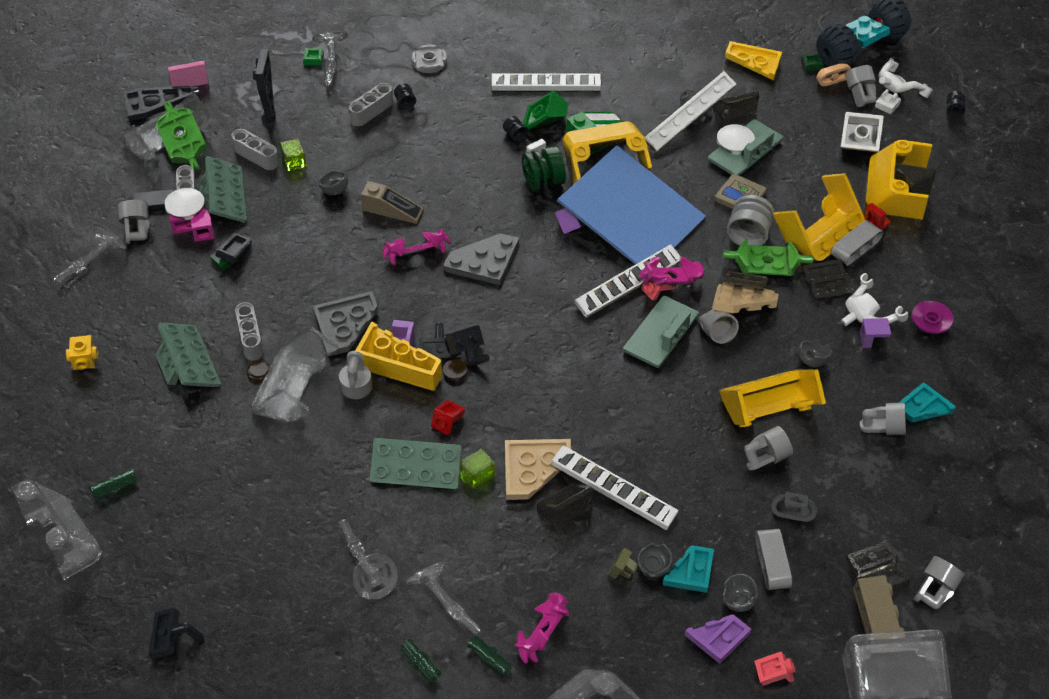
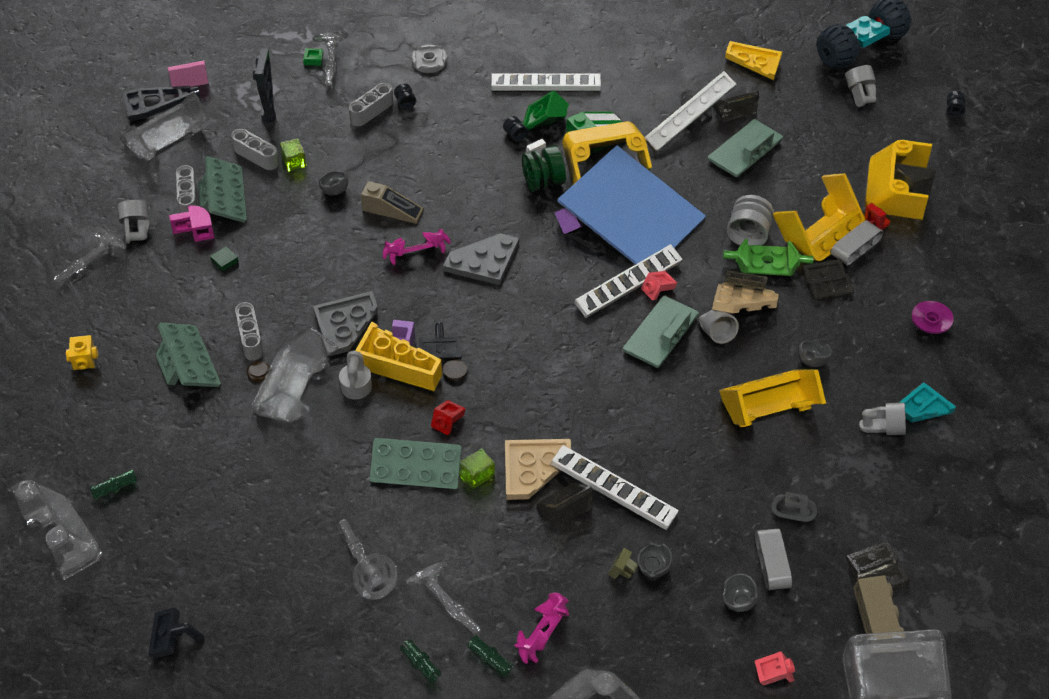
tile [134,189,173,210] -> none
bright green plate [156,101,208,172] -> none
white dish [165,188,205,220] -> none
black tile [215,233,252,264] -> none
black plate [445,325,489,366] -> none
dark pink piece [638,257,704,285] -> none
teal wing [663,545,714,593] -> none
medium lavender wing [685,615,751,664] -> none
dark tan tile [714,173,767,209] -> none
white dish [717,124,755,155] -> none
light grey piece [744,426,793,470] -> none
dark green tile [801,53,823,71] -> none
light nougat plate [816,64,851,86] -> none
white slope [841,112,884,152] -> none
white piece [841,273,908,326] -> none
medium lavender panel [860,318,891,348] -> none
white tile [875,89,901,114] -> none
white piece [878,58,933,98] -> none
light grey piece [913,556,965,609] -> none

